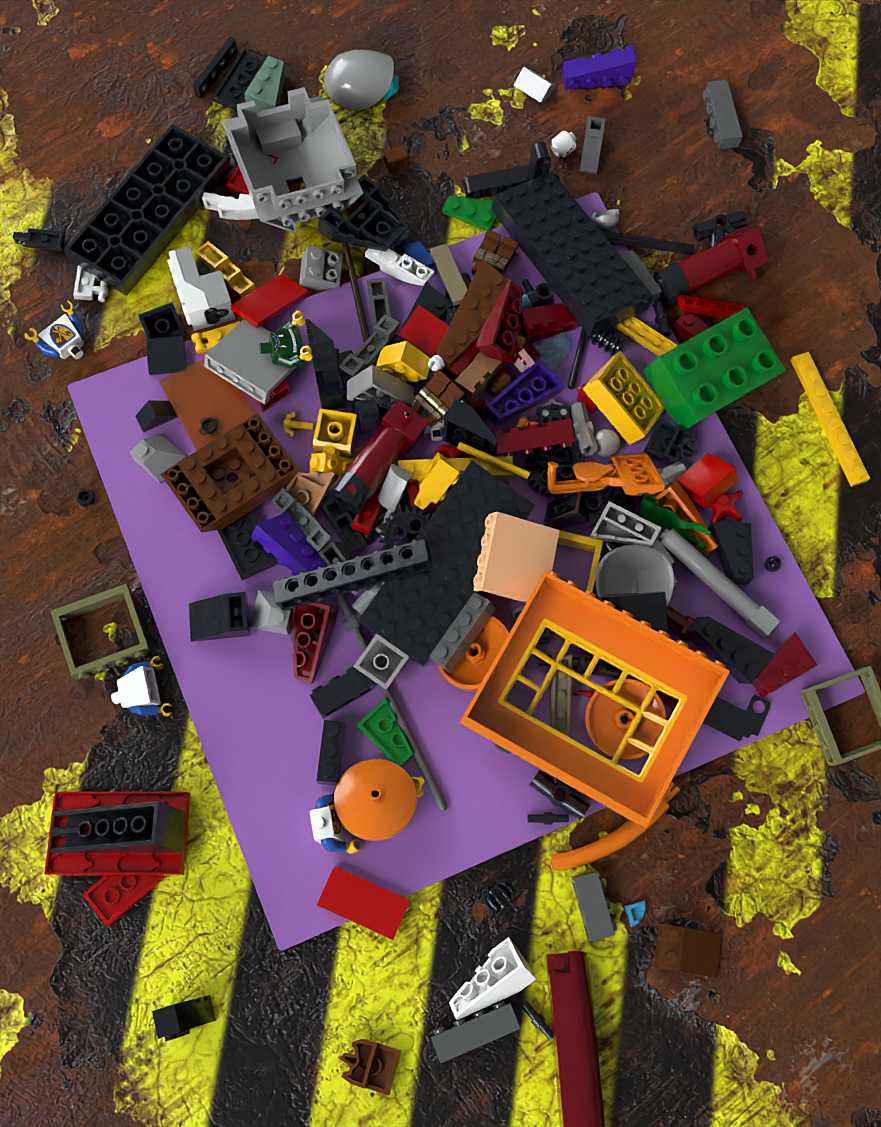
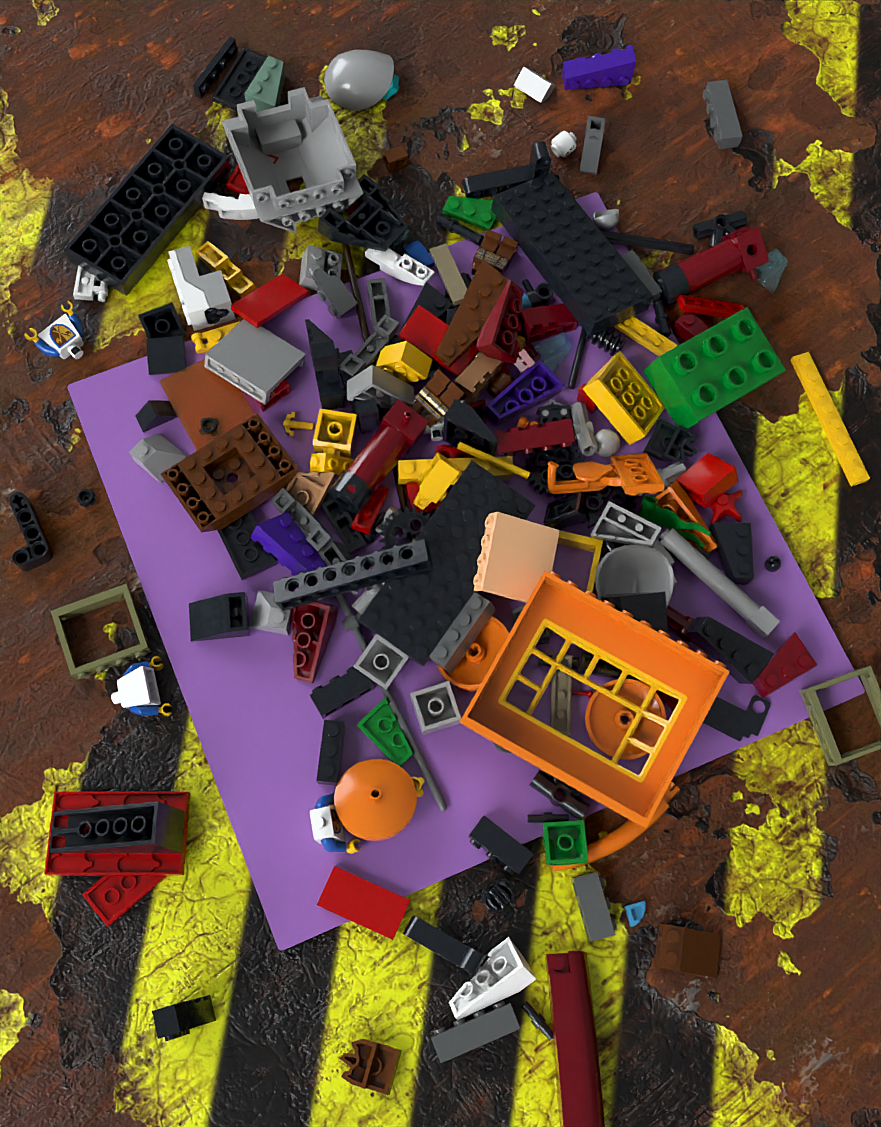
black hinge [13,228,65,251] -> none
dark green torso [259,311,312,368] -> none
light grey brick [378,464,412,512] -> none
white hinge [428,355,445,372] -> none
none -> black beam [9,492,53,571]
none -> dark grey hinge [312,268,358,319]
none -> black beam [403,915,485,976]
none -> light grey brick [410,681,461,735]
none -> black pin [436,213,485,246]
none -> black brick [468,815,533,876]
none -> green slope [542,820,588,866]
none -> clear light blue wing [755,248,788,294]

